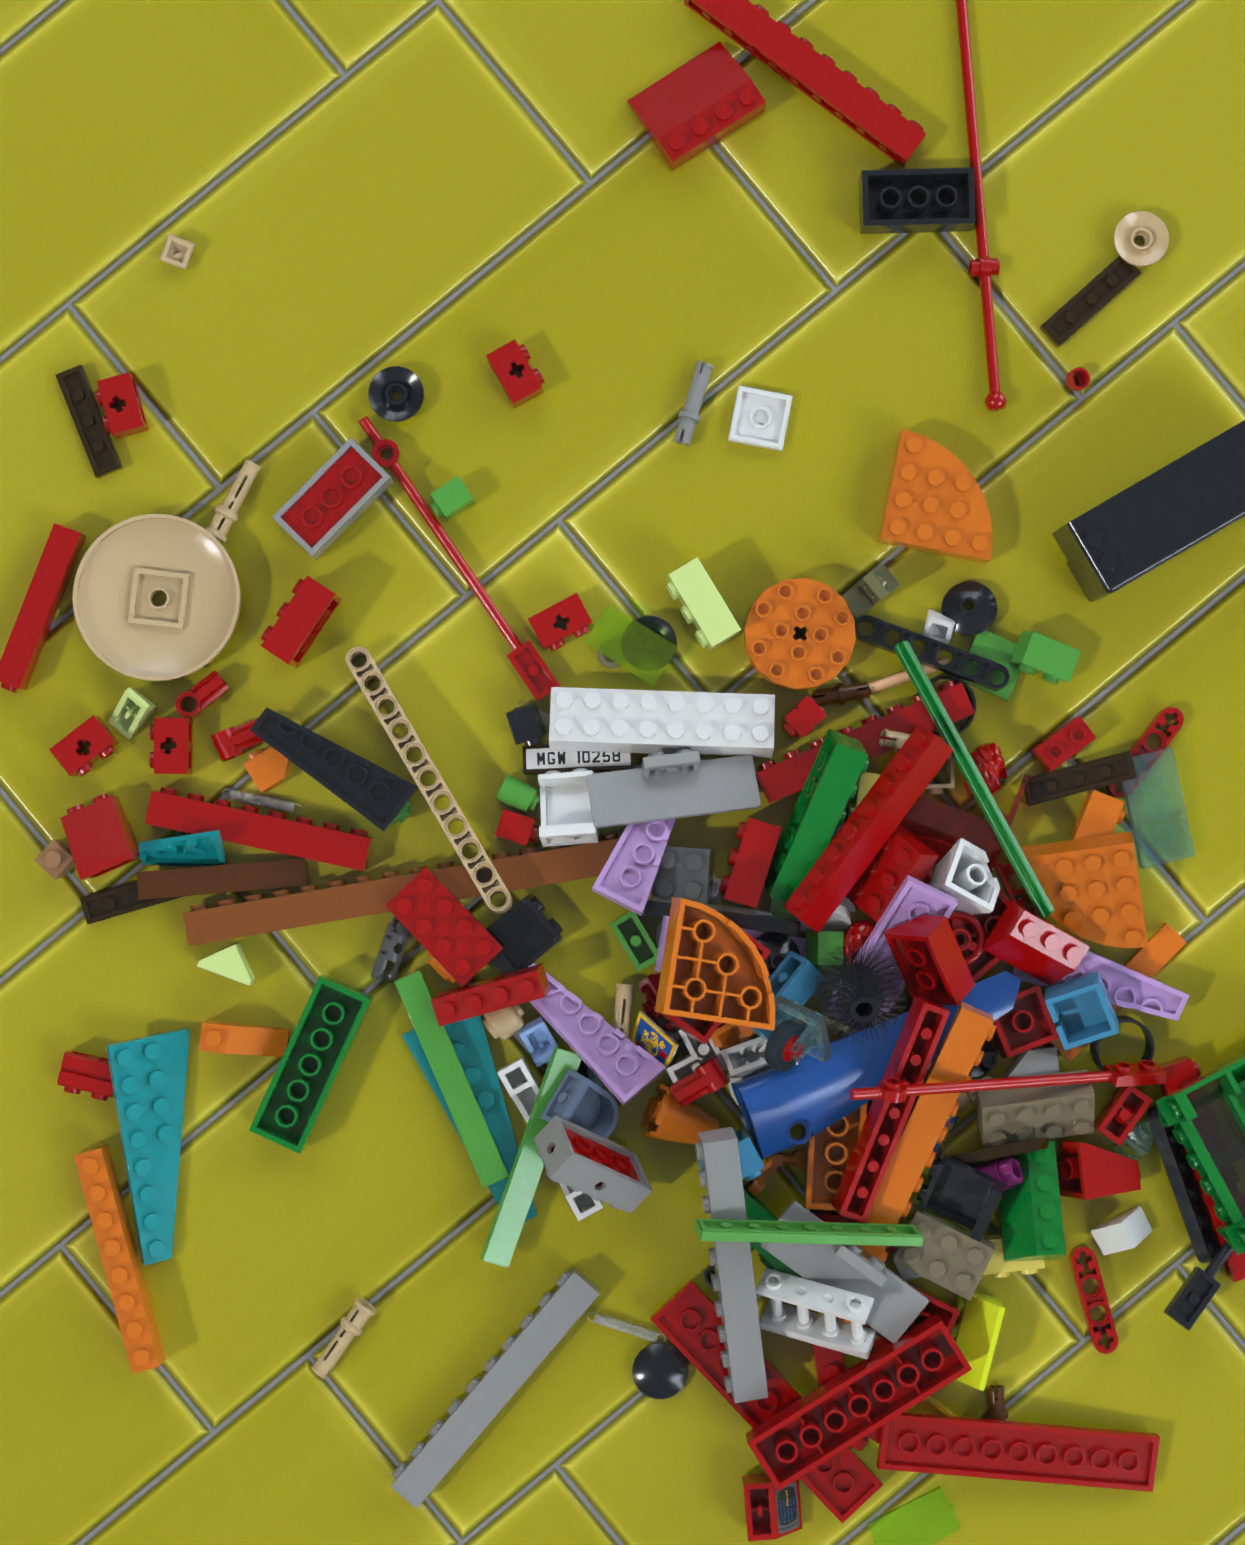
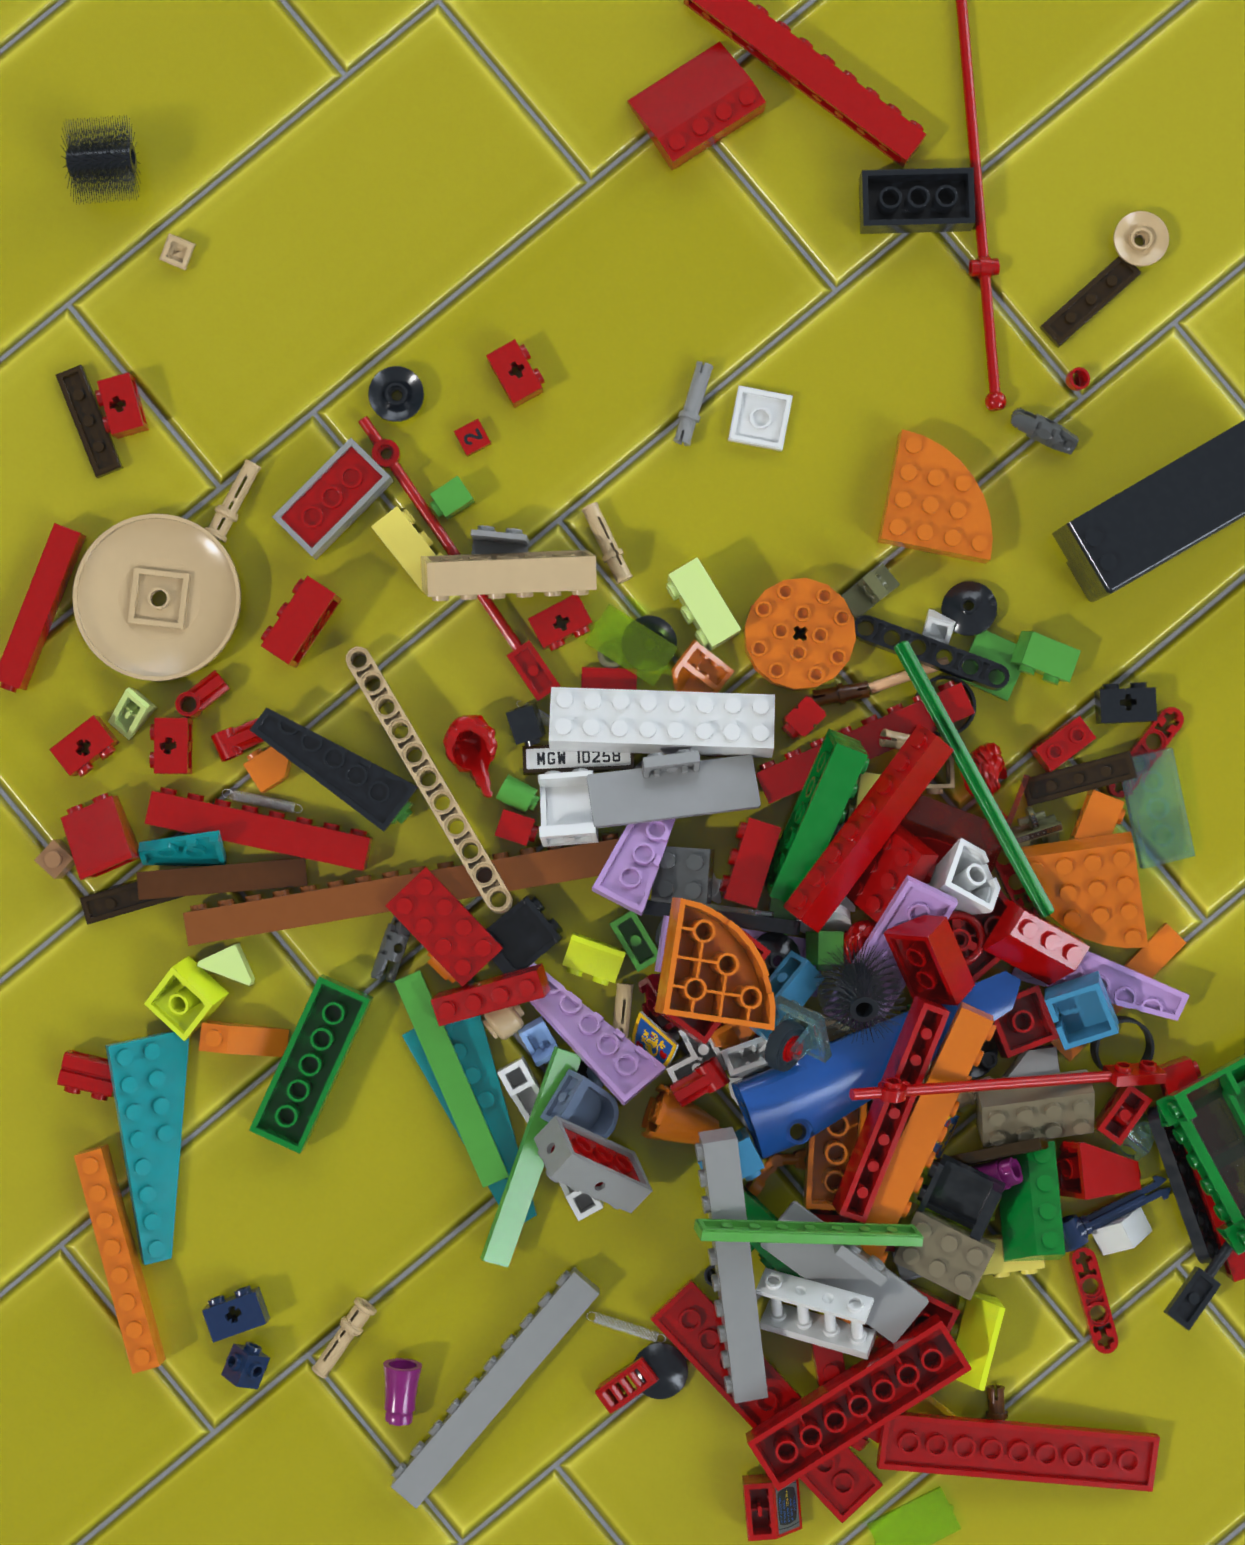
none -> black piece [61,115,141,205]
none -> neon yellow slope [144,956,229,1041]
none -> dark blue brick [202,1285,270,1343]
none -> dark blue brick [221,1342,270,1389]
none -> light yellow brick [371,506,443,594]
none -> magenta plant [383,1358,422,1426]
none -> tan brick [421,550,597,601]
none -> red hair [443,715,498,798]
none -> red tile [454,419,491,457]
none -> light grey bracket [471,525,529,554]
none -> neon yellow slope [562,932,626,986]
none -> tan pin [581,502,633,585]
none -> red tile [581,667,637,690]
none -> red slope [595,1356,659,1414]
none -> orange slope [671,640,734,693]
none -> olive hips [1010,806,1063,847]
none -> dark grey hinge [1011,408,1079,455]
none -> dark blue piece [1062,1175,1171,1252]
none -> black brick [1094,682,1157,724]

